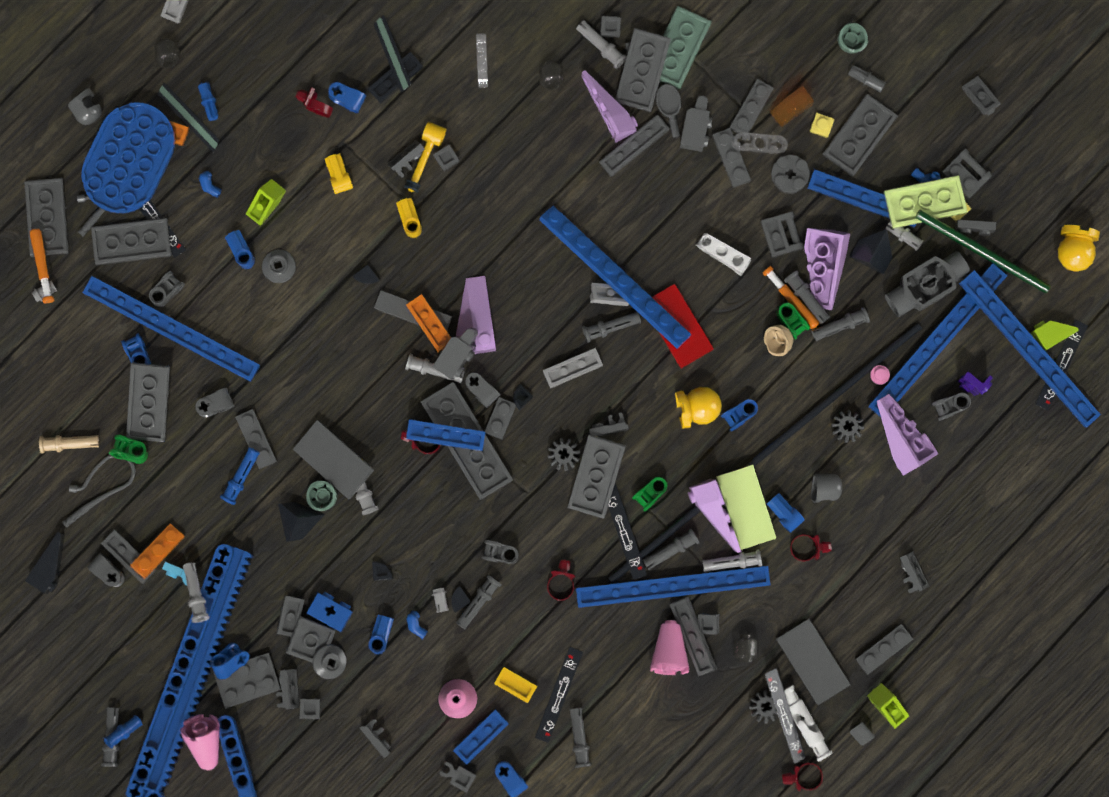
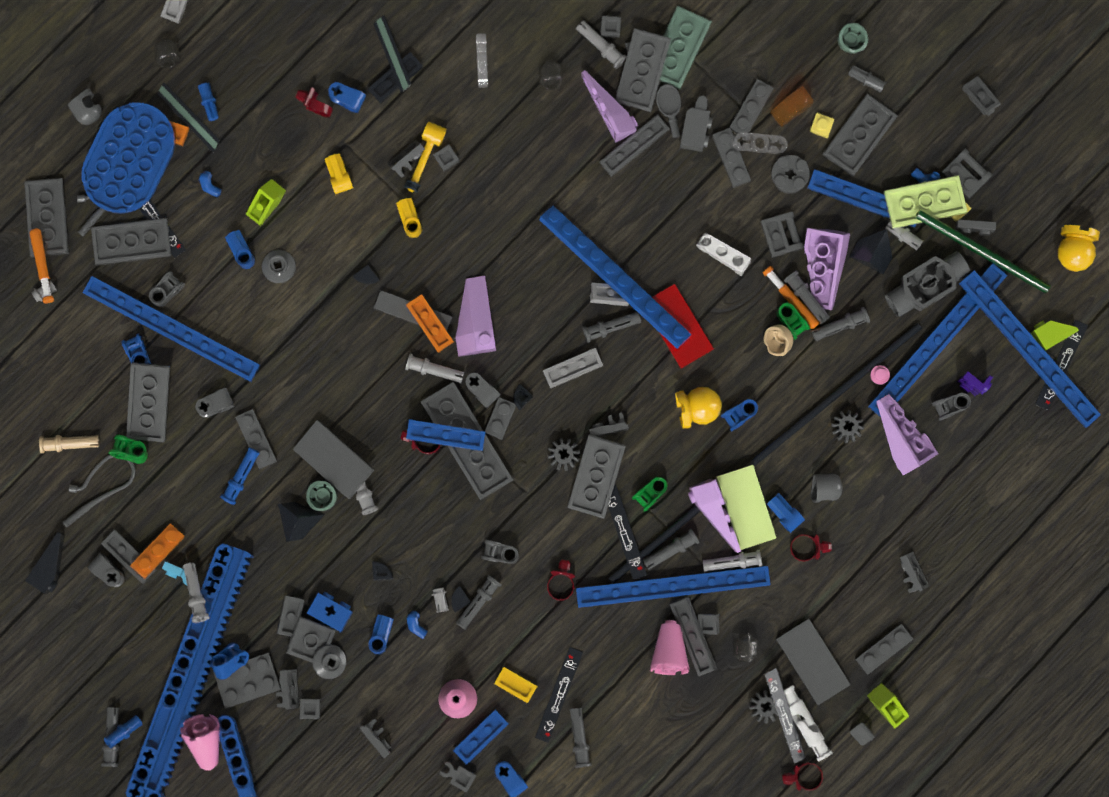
dark grey hinge [432,328,478,380] -> none

